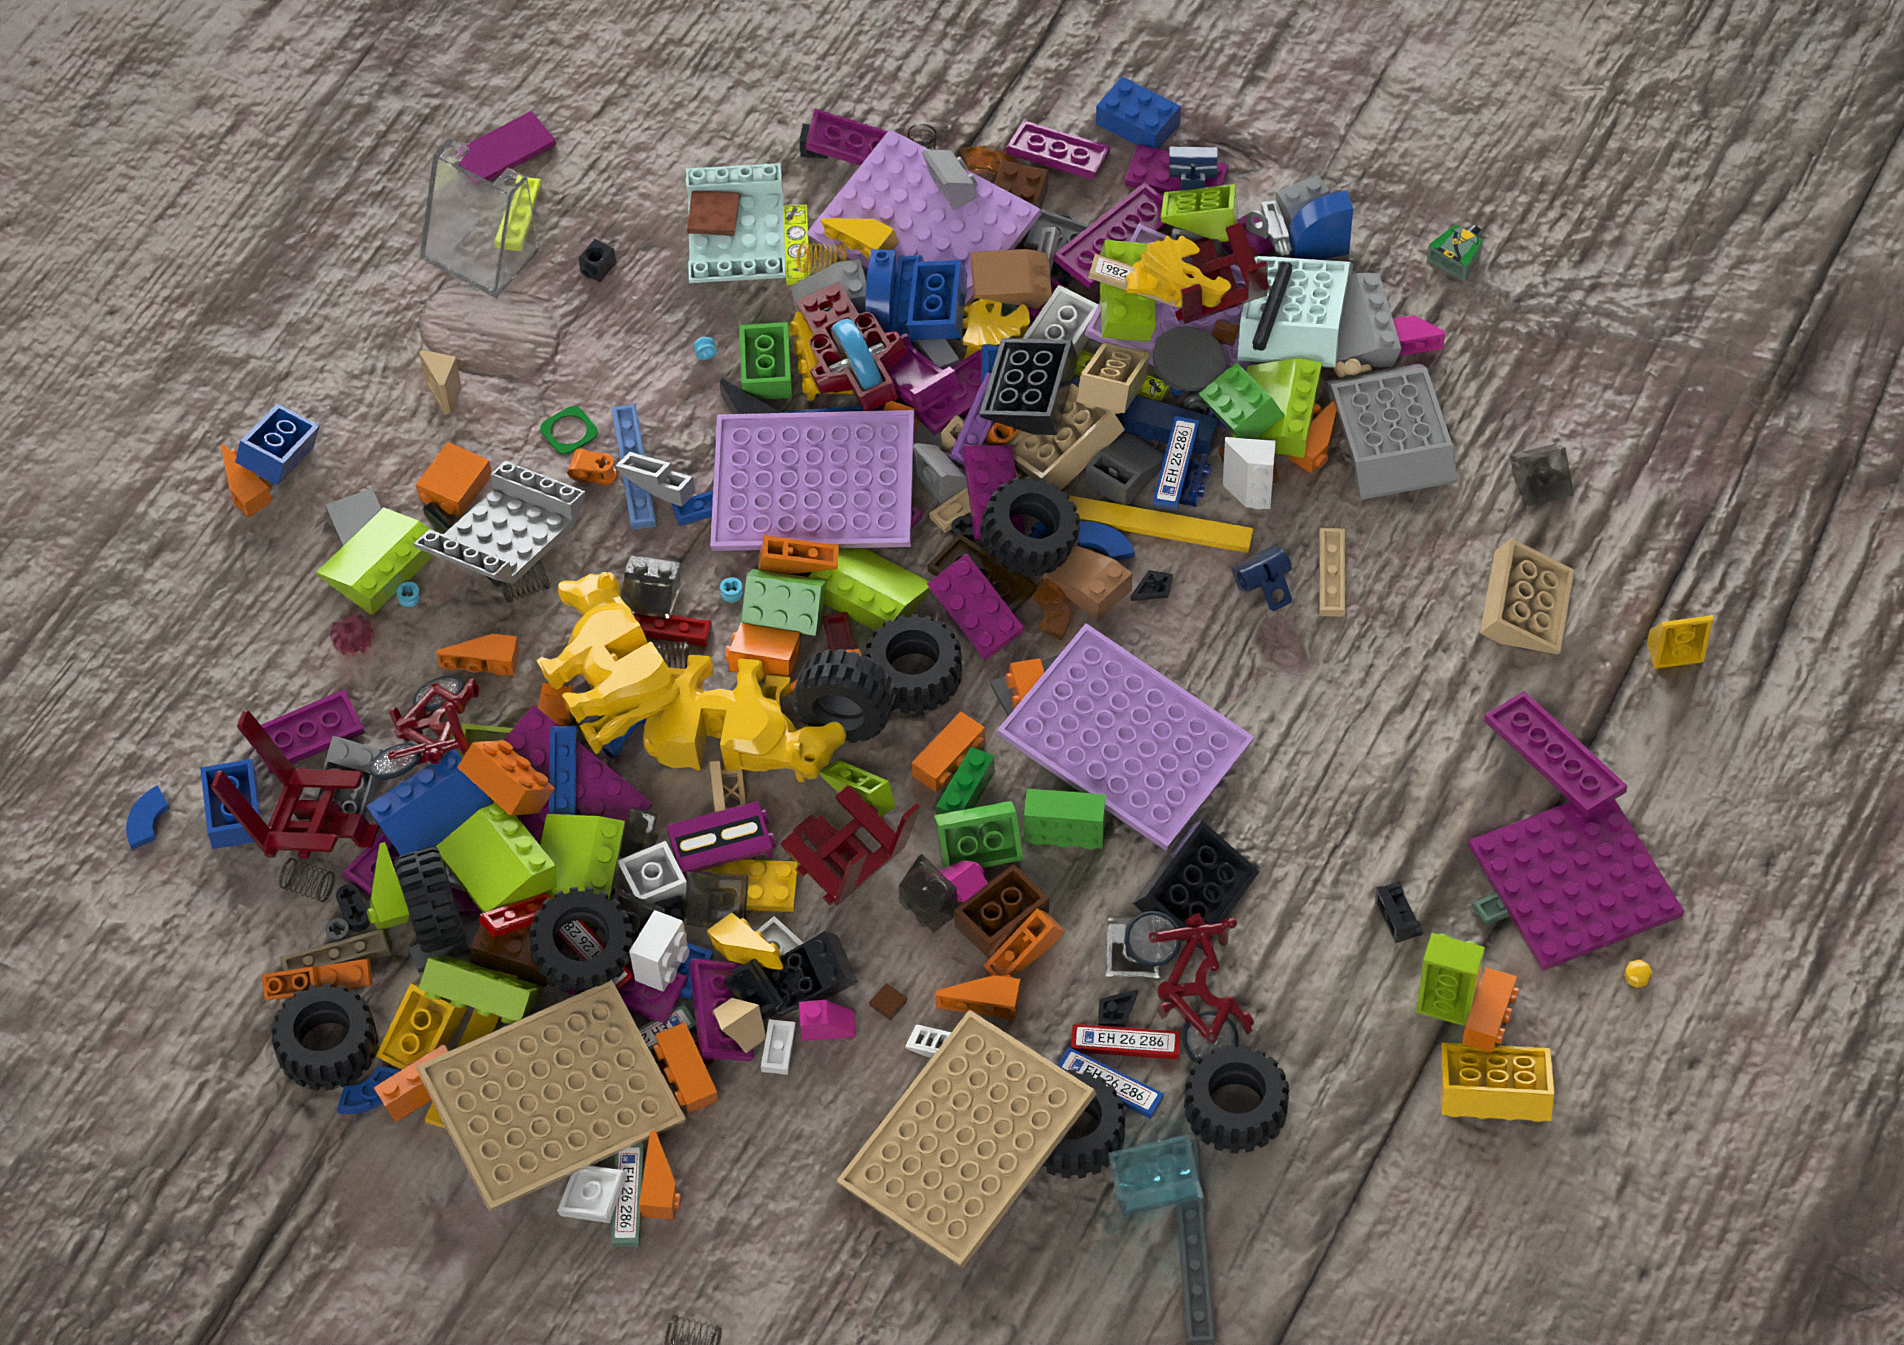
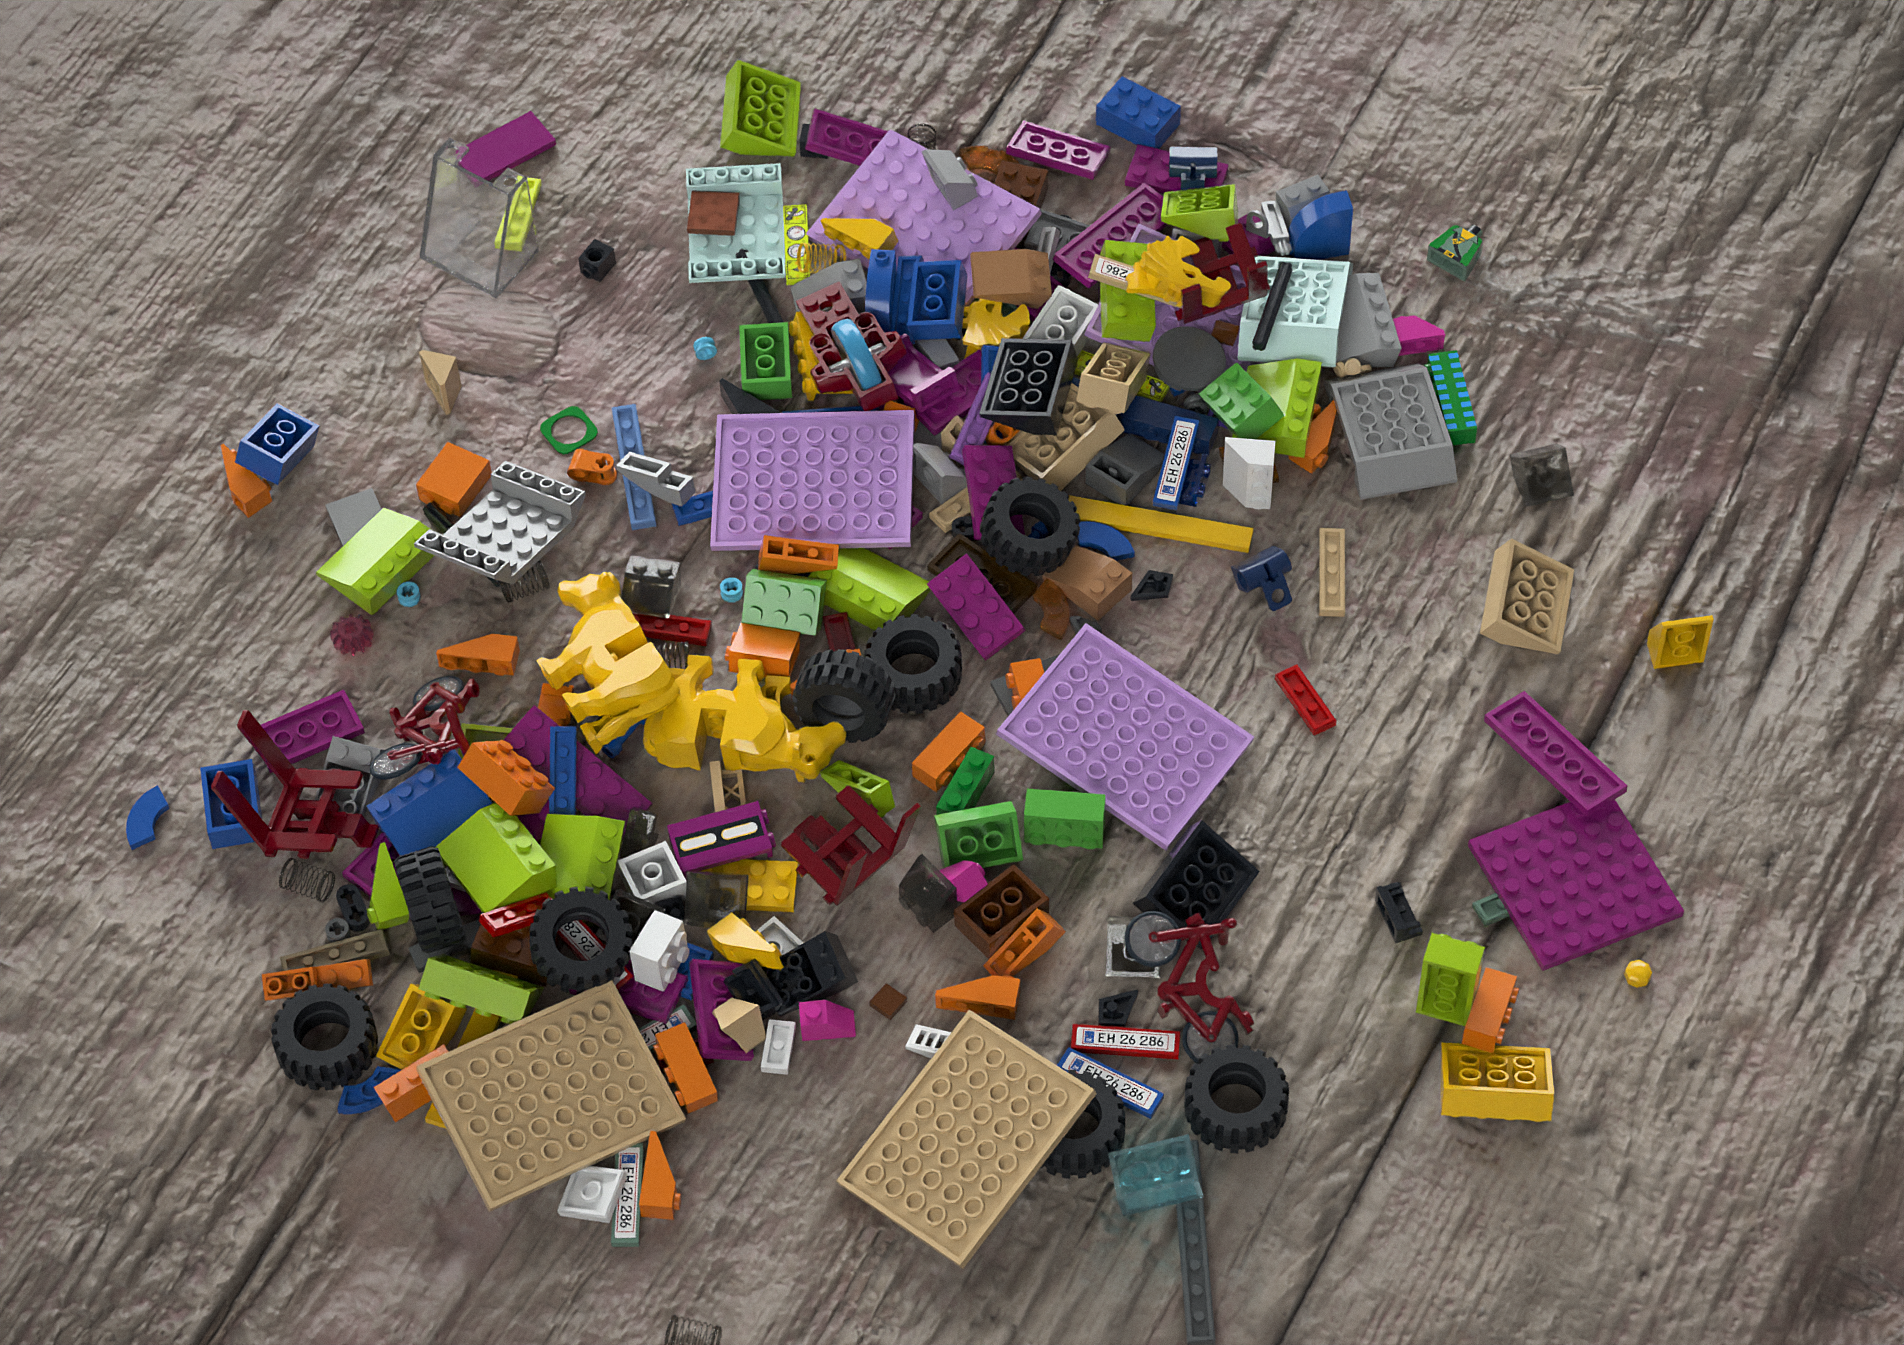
none -> lime slope [720,60,801,157]
none -> black axle [735,249,790,338]
none -> dark grey tile [1069,615,1102,635]
none -> red tile [1275,664,1337,736]
none -> green brick [1423,350,1477,446]

